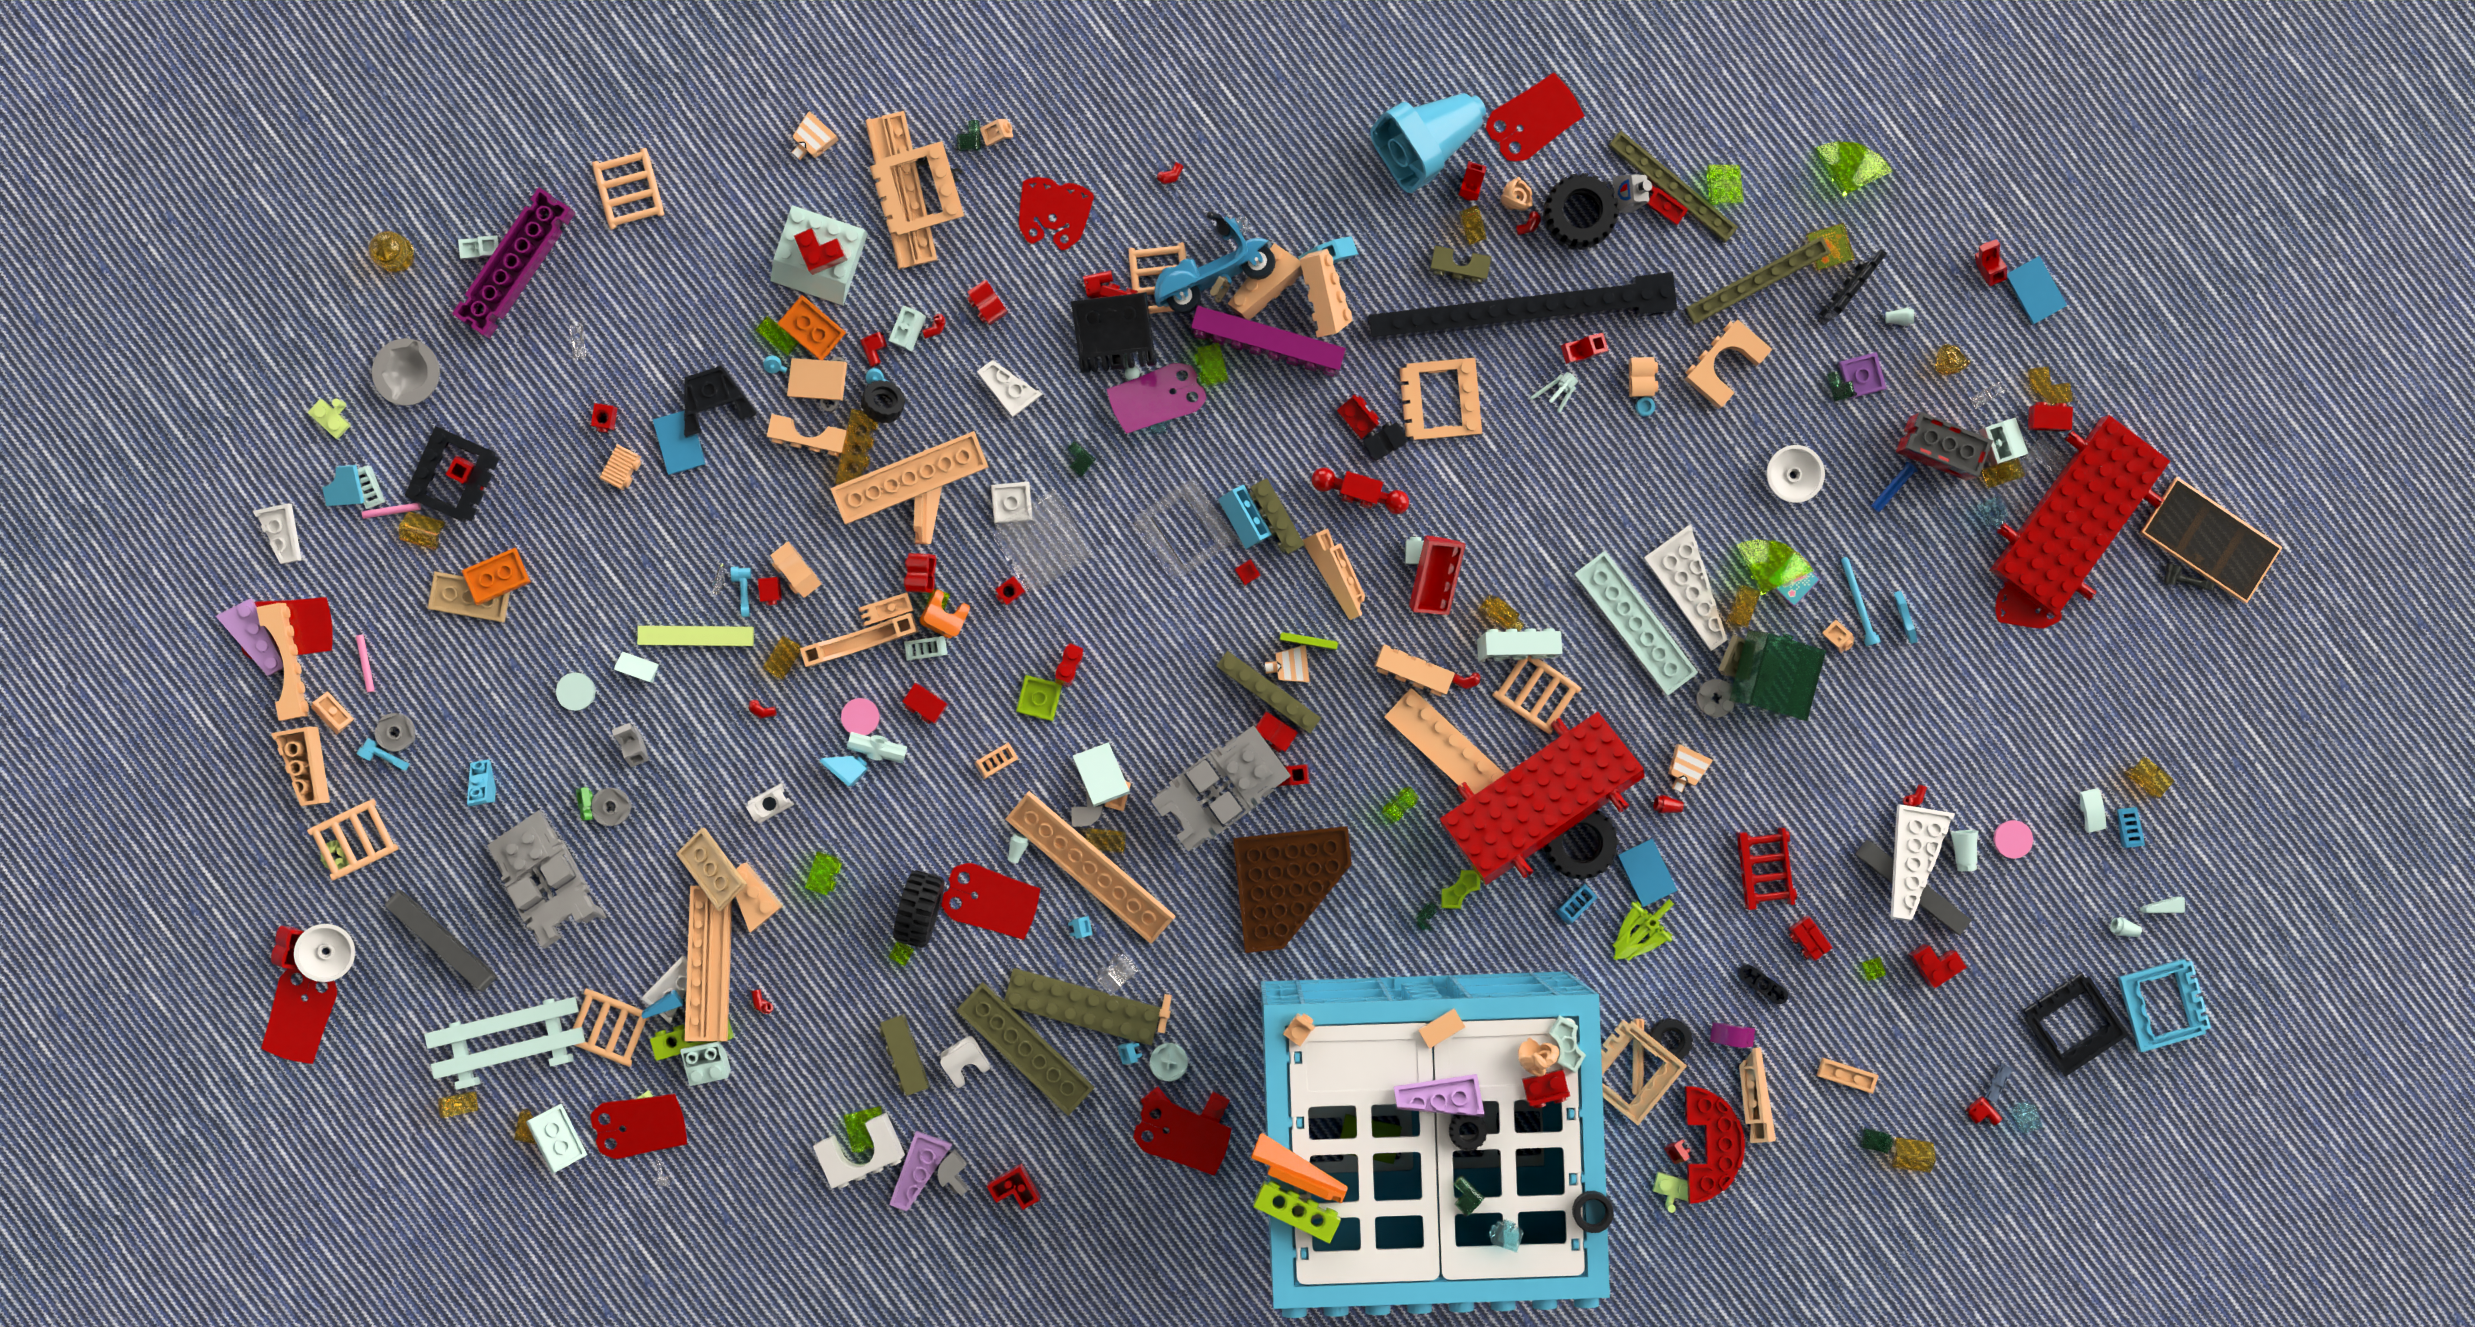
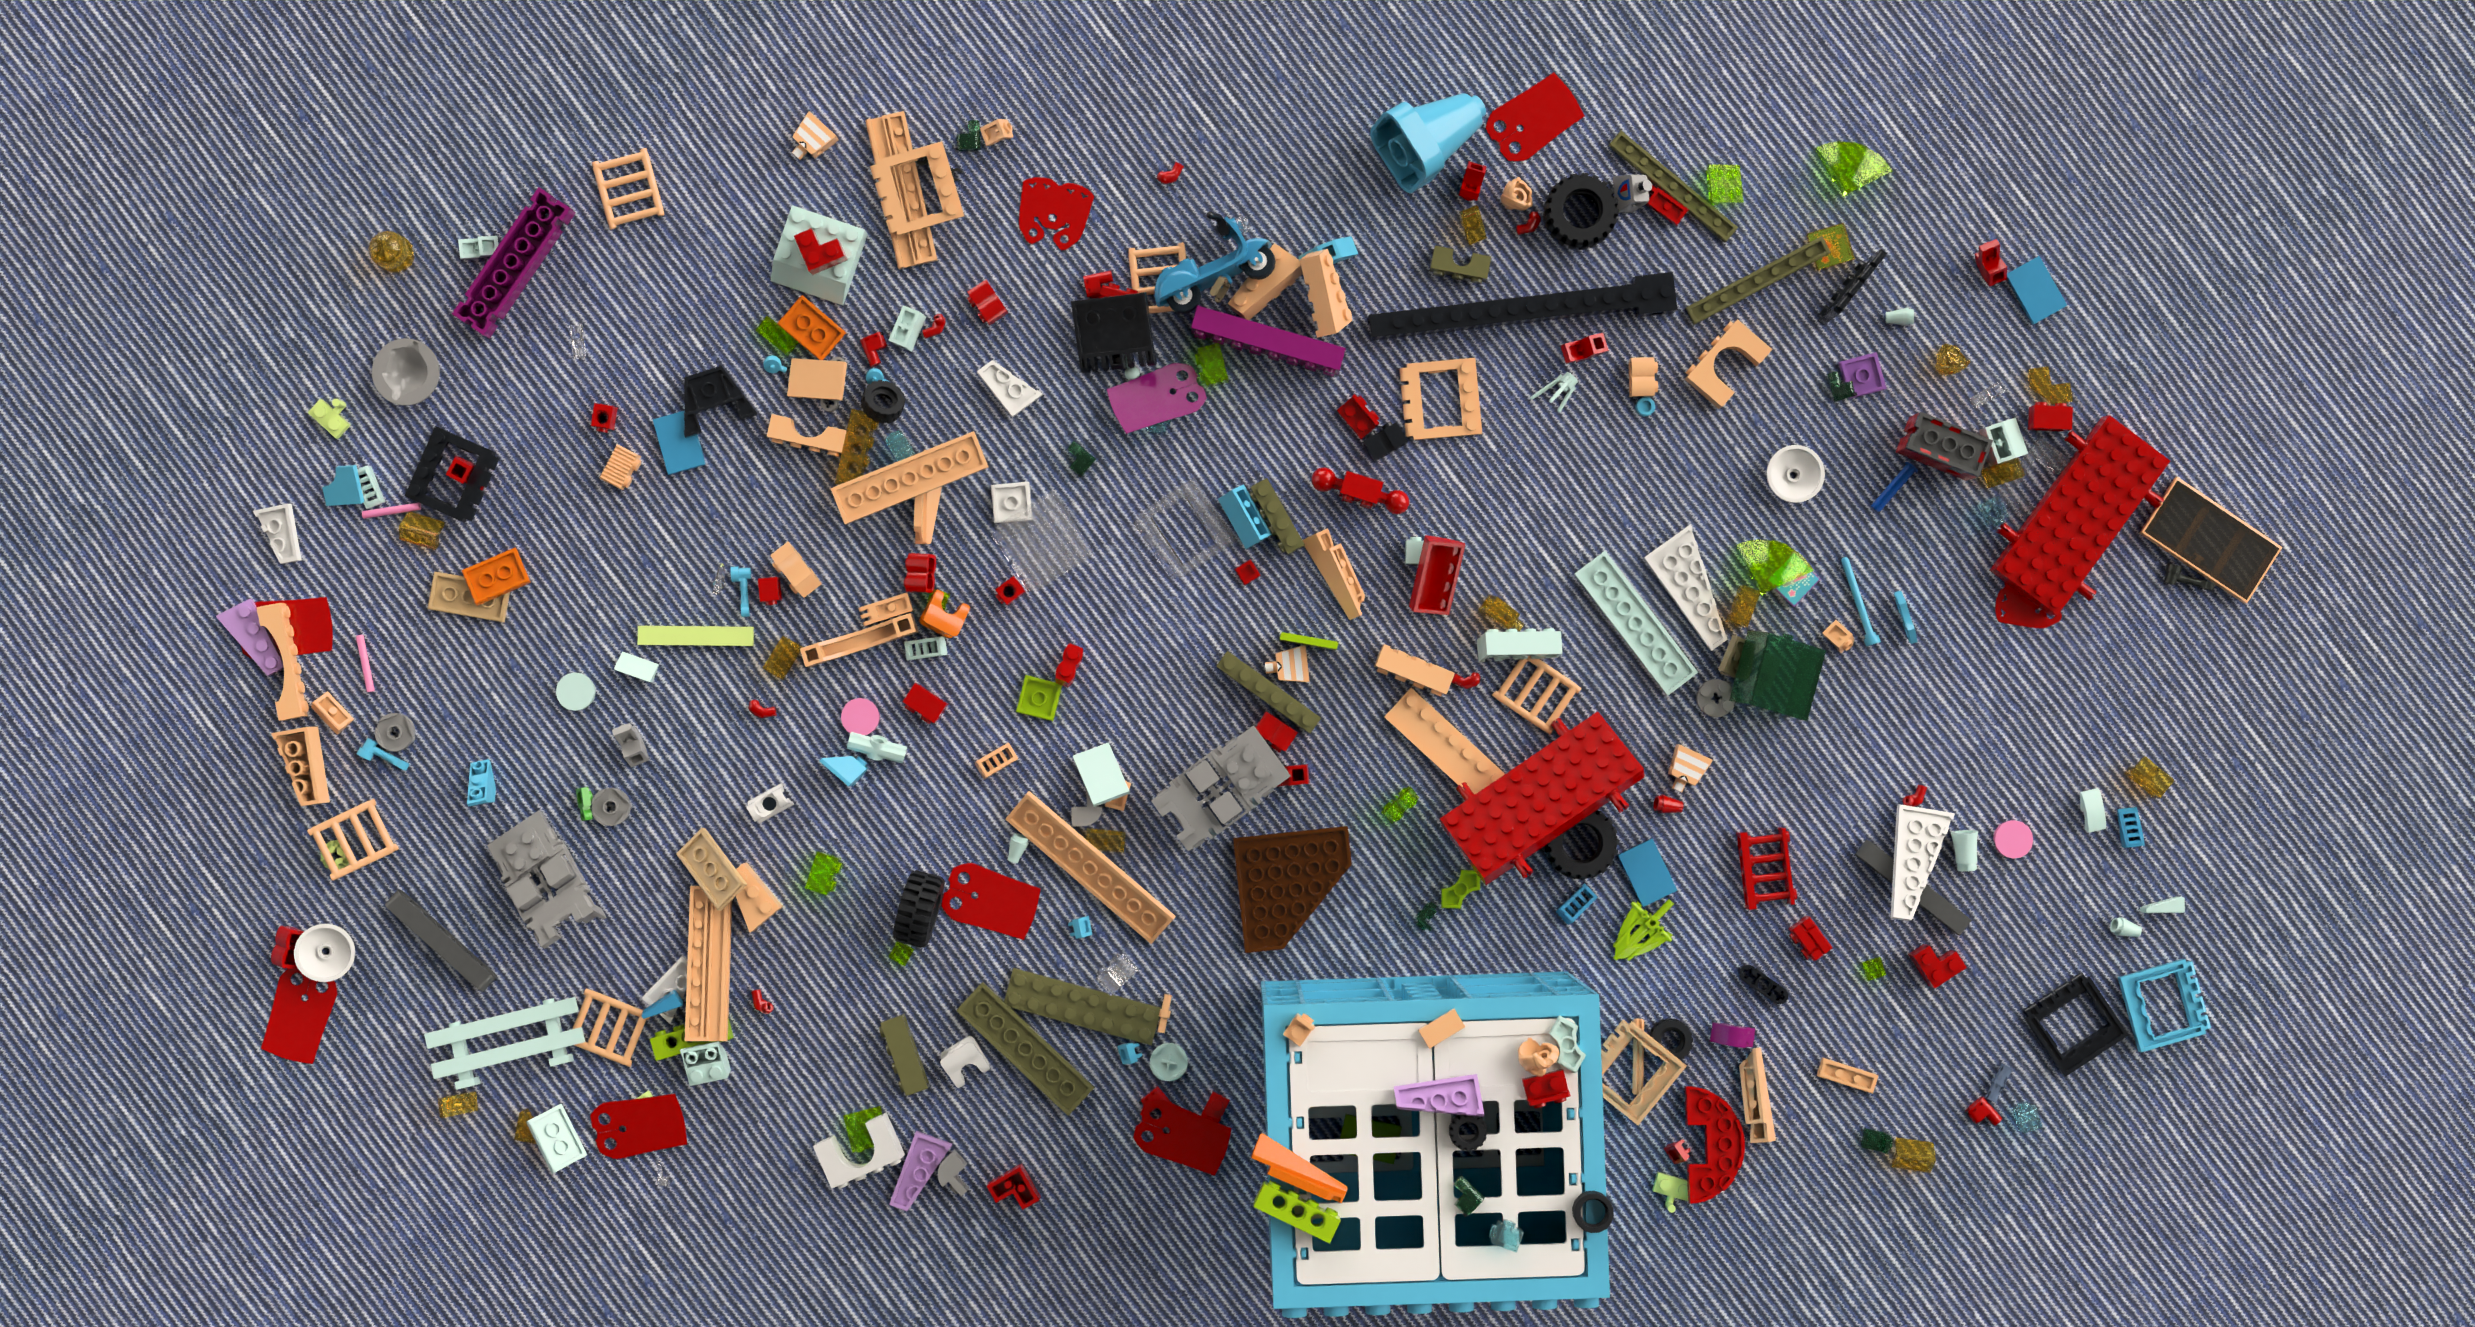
none -> clear light blue gear [885,430,915,462]

